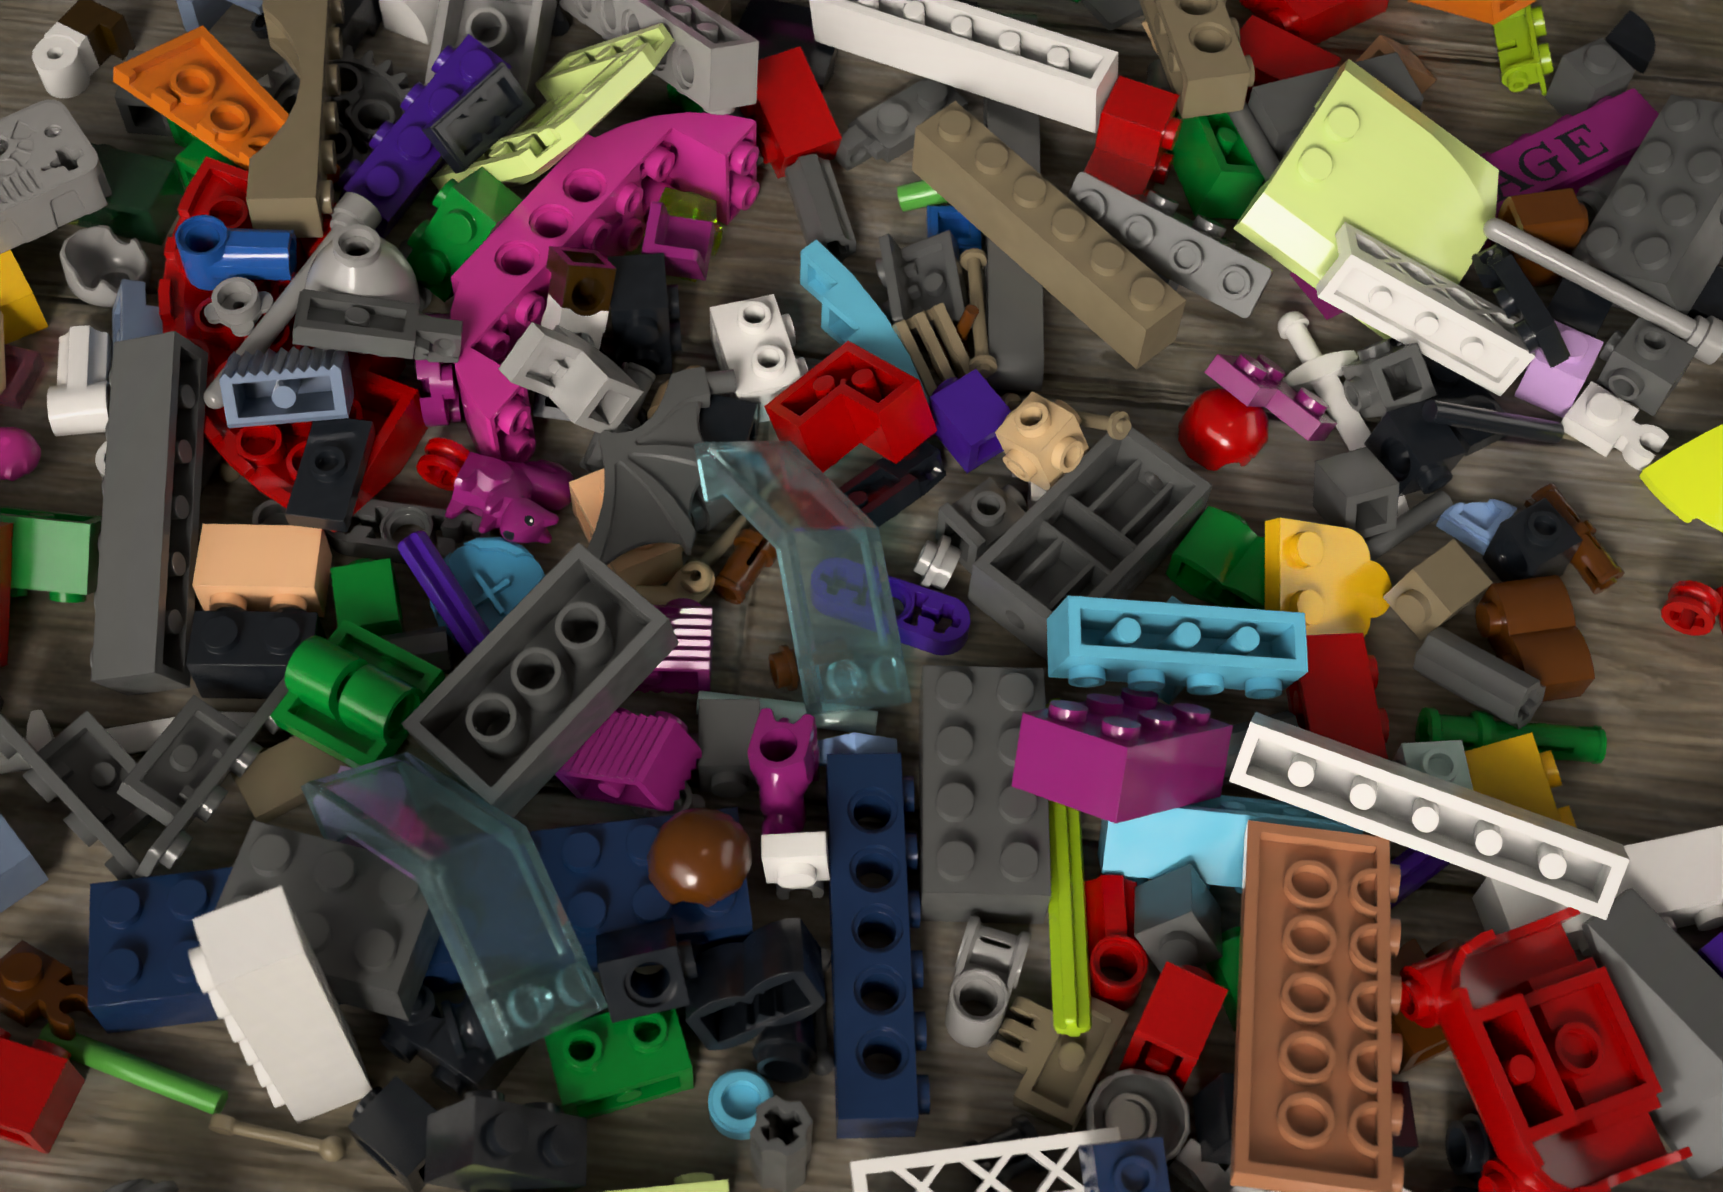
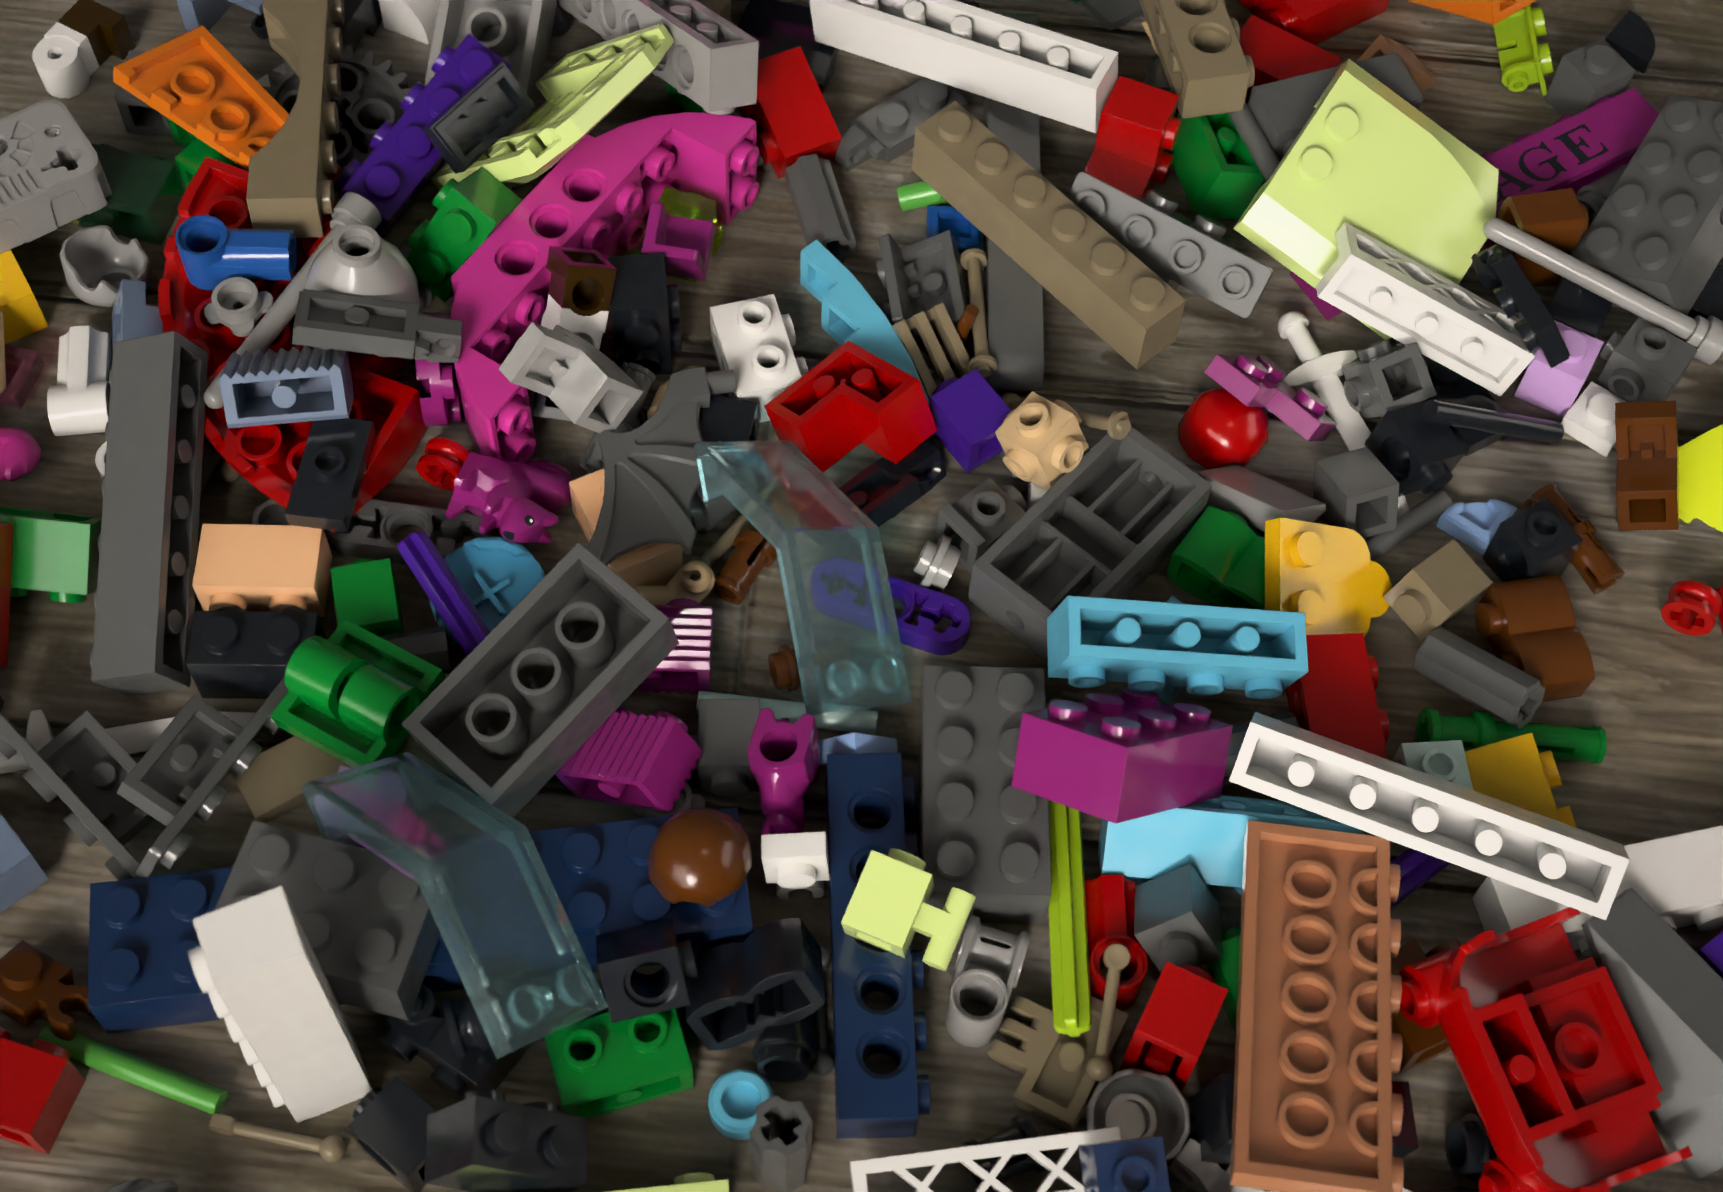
none -> yellowish green brick [841,848,976,971]
none -> dark tan hinge [1087,944,1130,1081]
none -> light grey slope [1198,465,1326,532]
none -> reddish brown brick [1615,400,1679,531]

